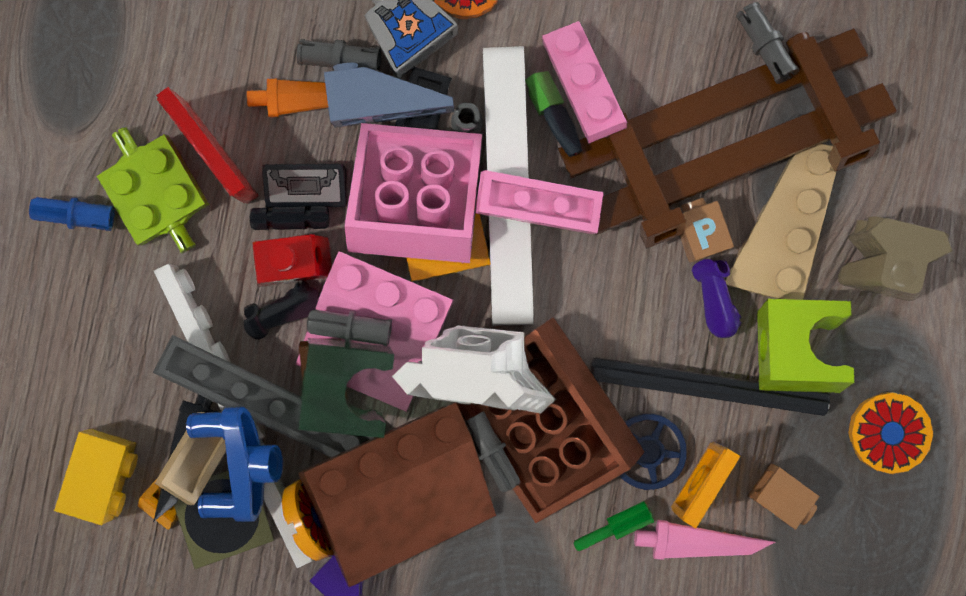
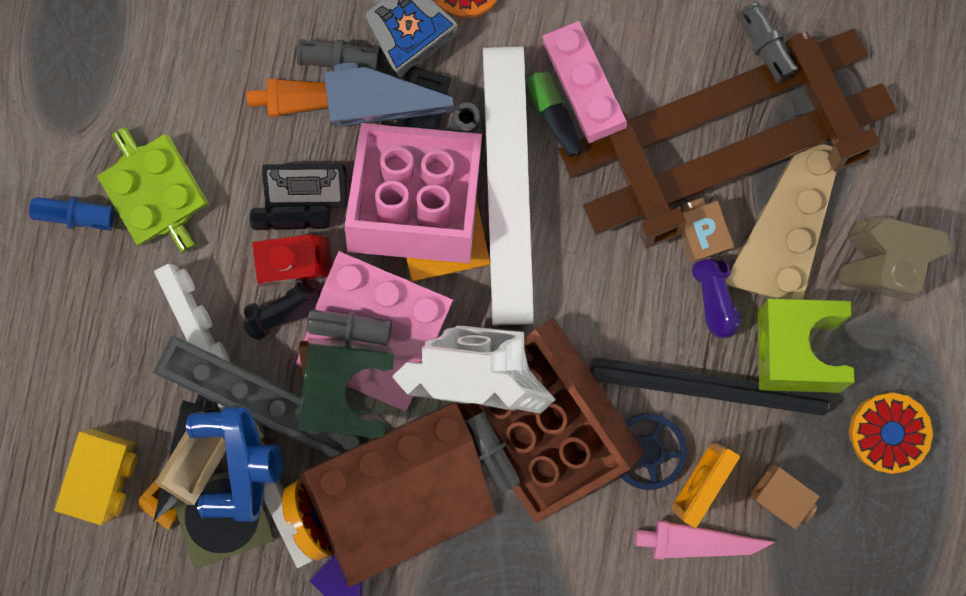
red tile [156,87,259,204] -> none
bright pink plate [475,170,603,234] -> none
green axle [573,500,654,551] -> none

